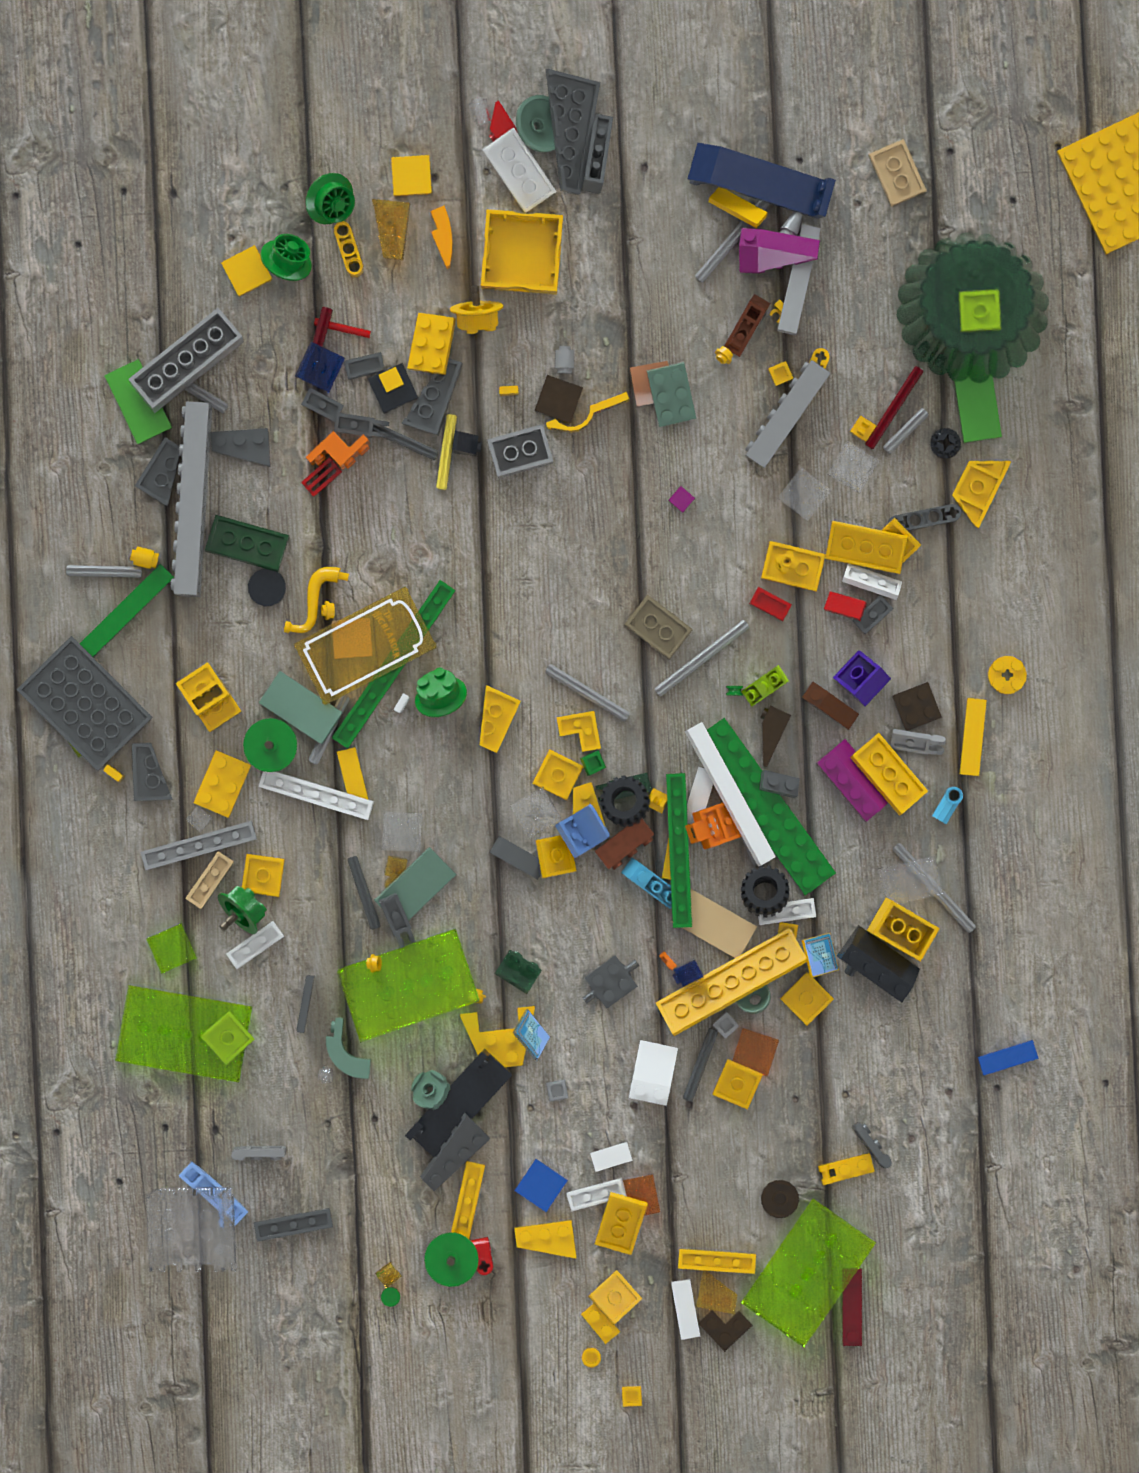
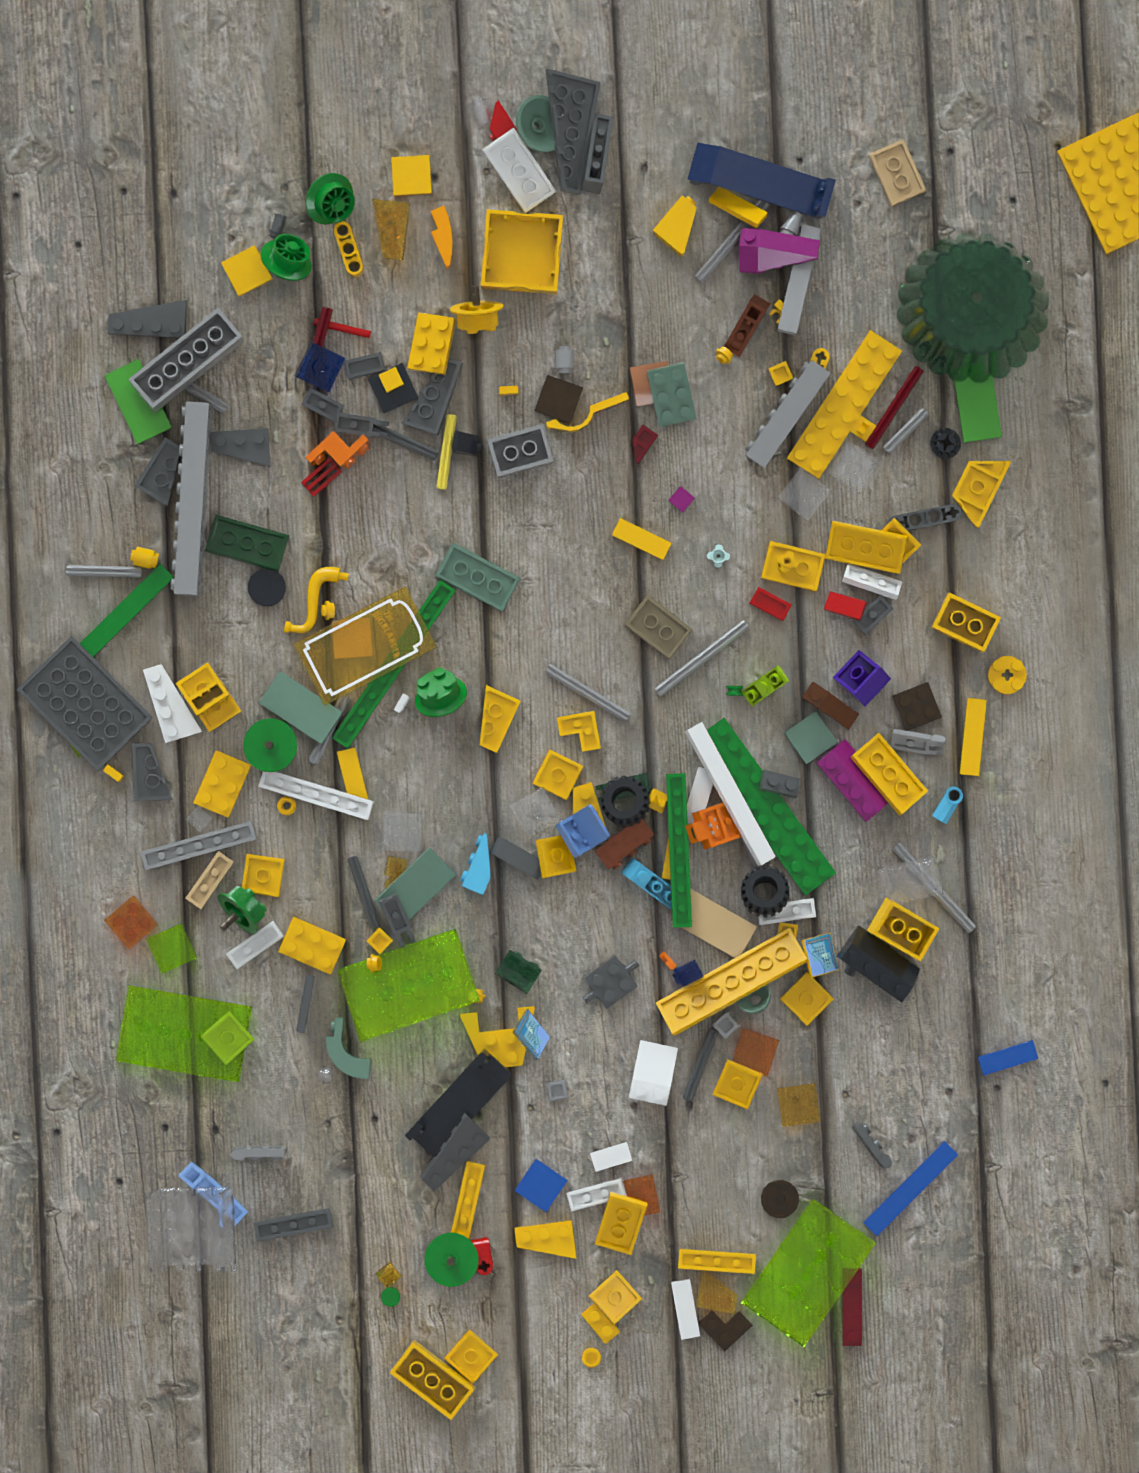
sand green plate [411,1070,450,1110] -> none
green plate [580,750,606,776] -> none
yellow tile [622,1386,642,1407] -> none
dark brown slope [760,705,791,768] -> none
yellow plate [818,1153,875,1185] -> none
lime tile [959,290,1001,332] -> none
none -> clear orange plate [104,895,159,949]
none -> dark grey wing [108,300,187,338]
none -> white wing [143,664,202,743]
none -> dark grey pin [268,213,287,238]
none -> yellow plate [277,796,296,815]
none -> yellow plate [278,917,346,975]
none -> yellow plate [366,927,393,954]
none -> yellow brick [390,1340,475,1420]
none -> sand green tile [435,543,521,612]
none -> yellow tile [444,1329,498,1384]
none -> medium azure slope [460,833,491,895]
none -> yellow tile [612,518,671,560]
none -> dark red tile [632,425,659,464]
none -> yellow slope [652,195,697,257]
none -> light aqua plate [707,545,730,568]
none -> clear yellow tile [777,1083,821,1127]
none -> sand green tile [784,711,838,764]
none -> yellow plate [787,330,902,479]
none -> blue tile [863,1141,958,1236]
none -> yellow brick [931,592,1001,653]

